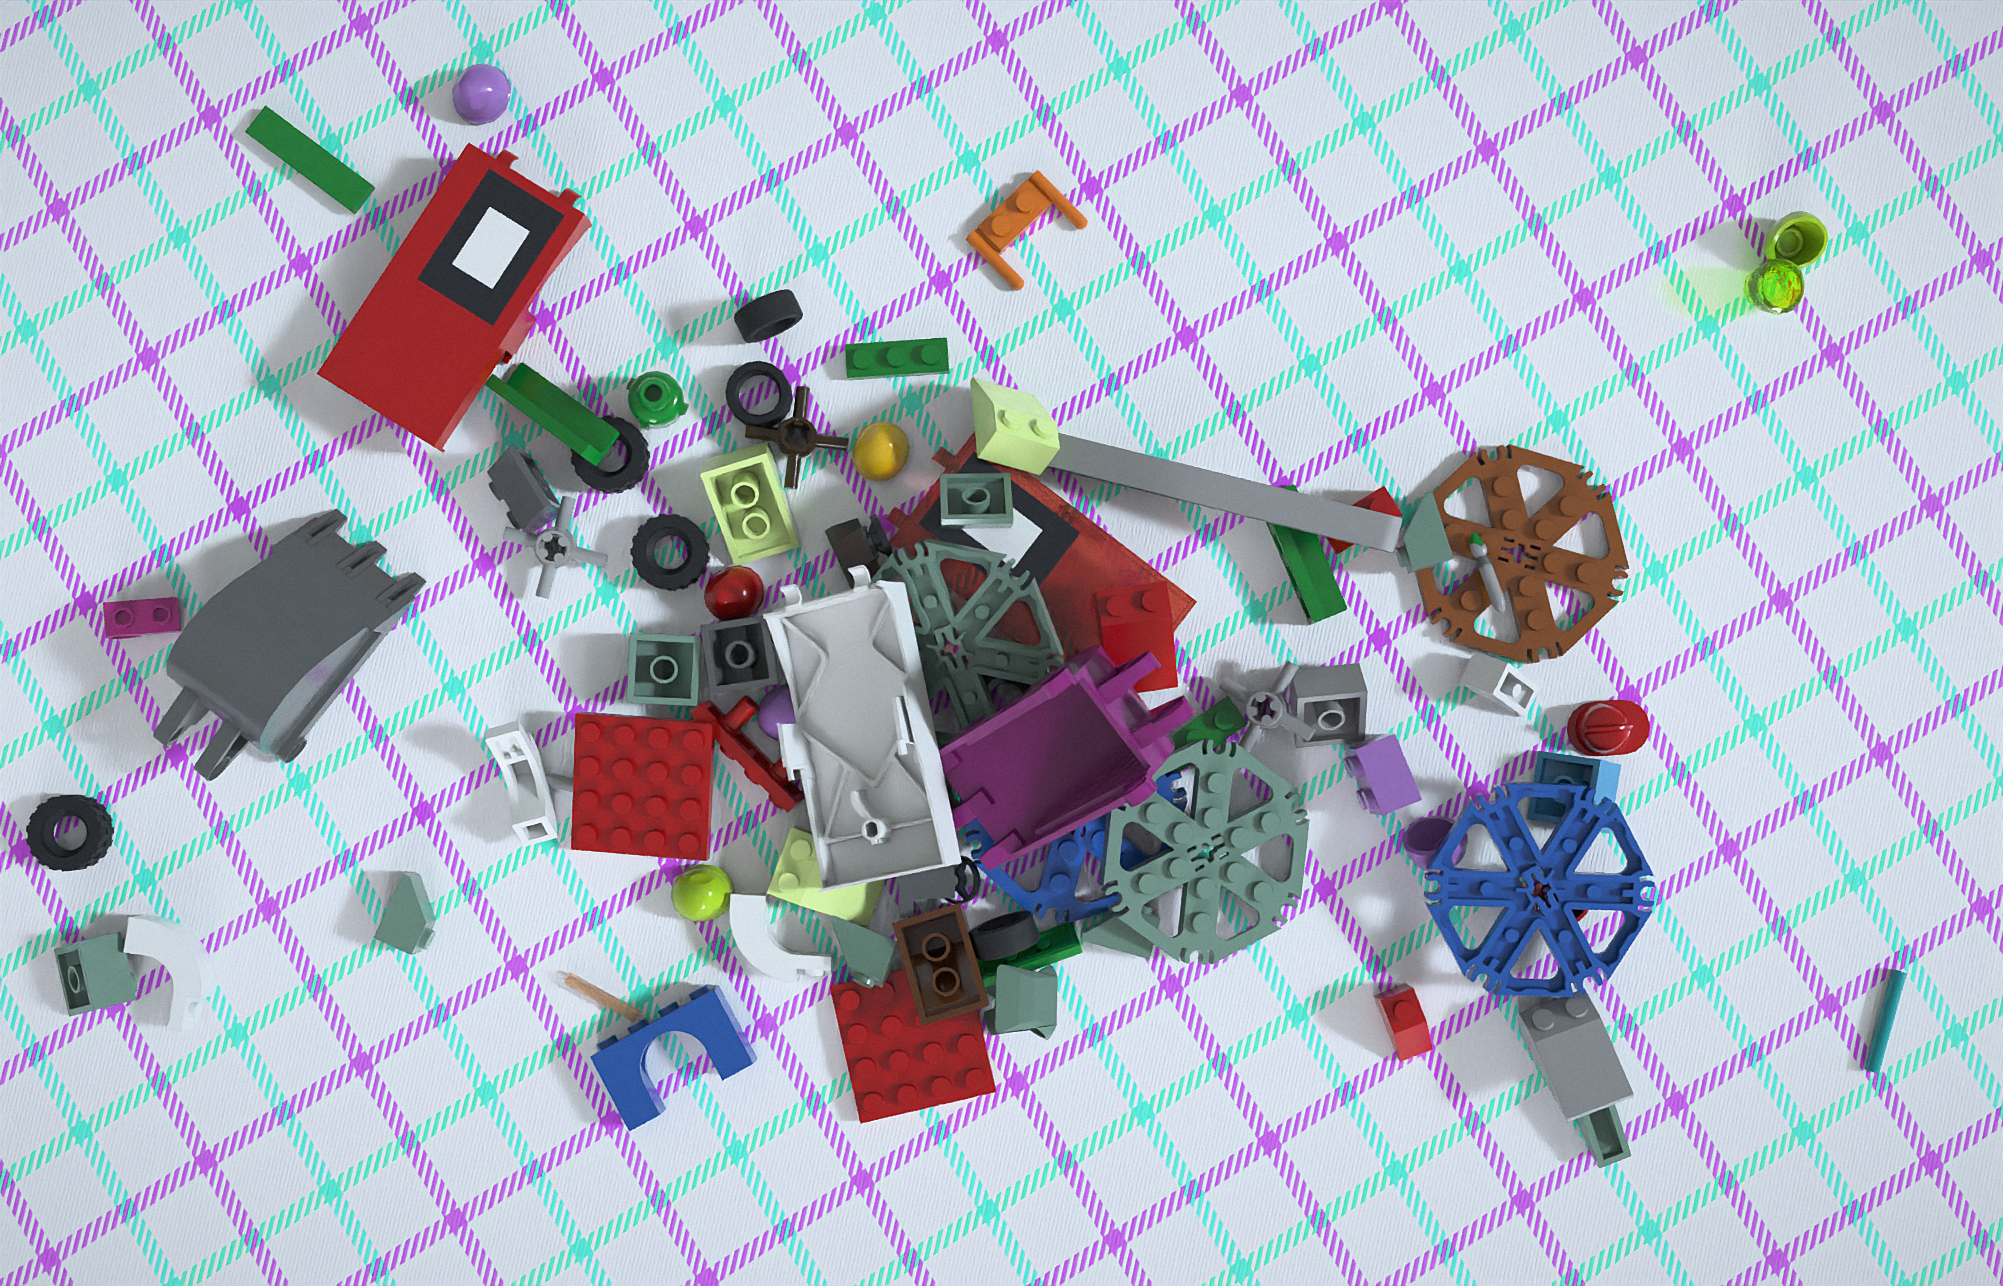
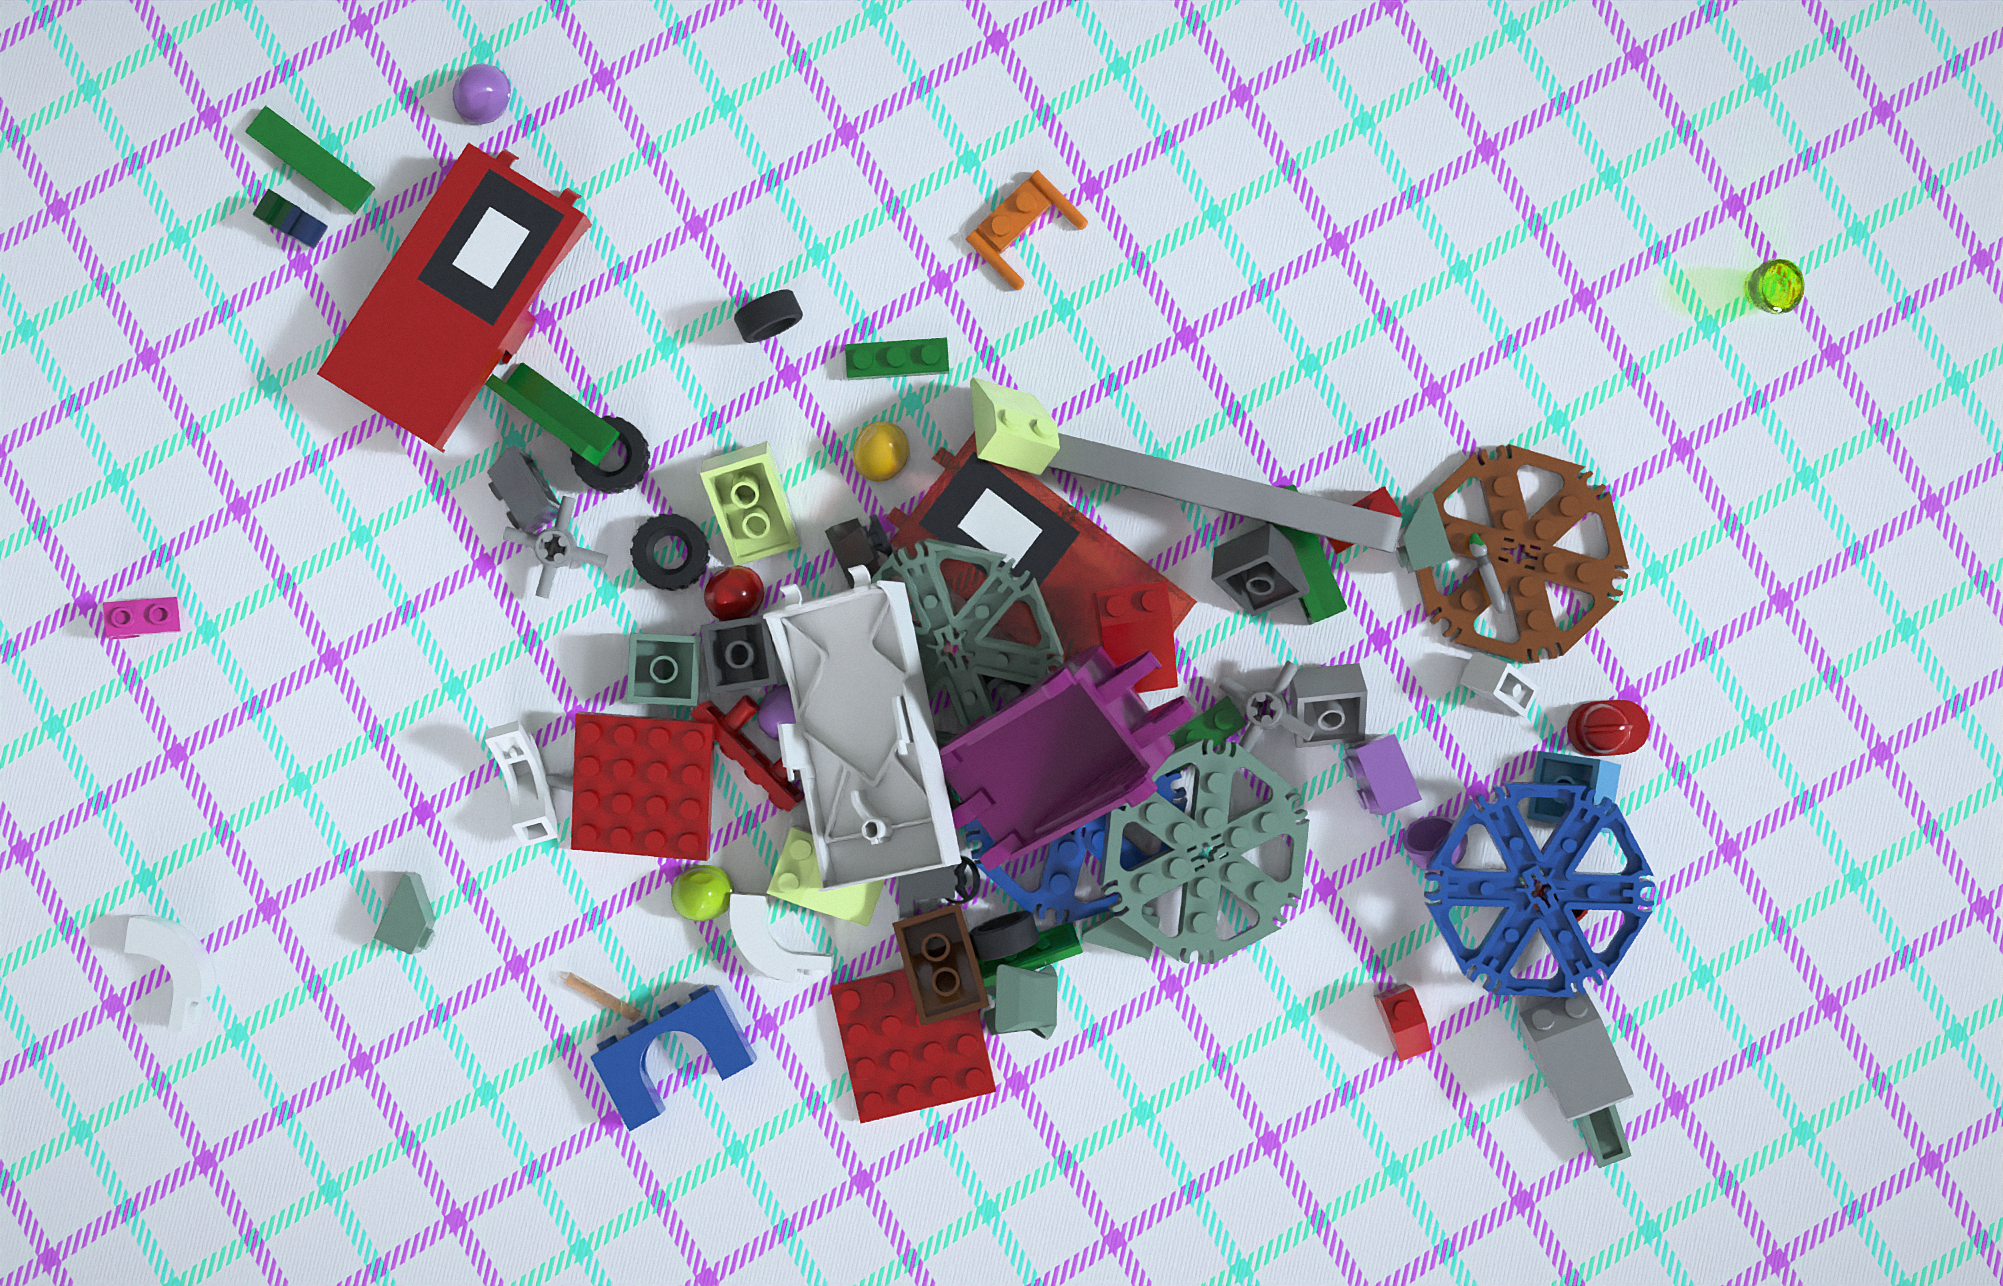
black tyre [26,795,114,872] -> none
sand green slope [54,932,137,1017] -> none
dark grey piece [153,509,427,782] -> none
green piece [626,371,689,430] -> none
black tyre [725,361,793,427] -> none
dark brown bar [745,386,849,490] -> none
sand green slope [831,915,900,989] -> none
sand green slope [940,473,1014,529] -> none
lime hat [1764,211,1829,270] -> none
teal bar [1865,969,1907,1074] -> none
none -> leg [252,188,328,250]
none -> dark grey slope [1211,523,1310,617]

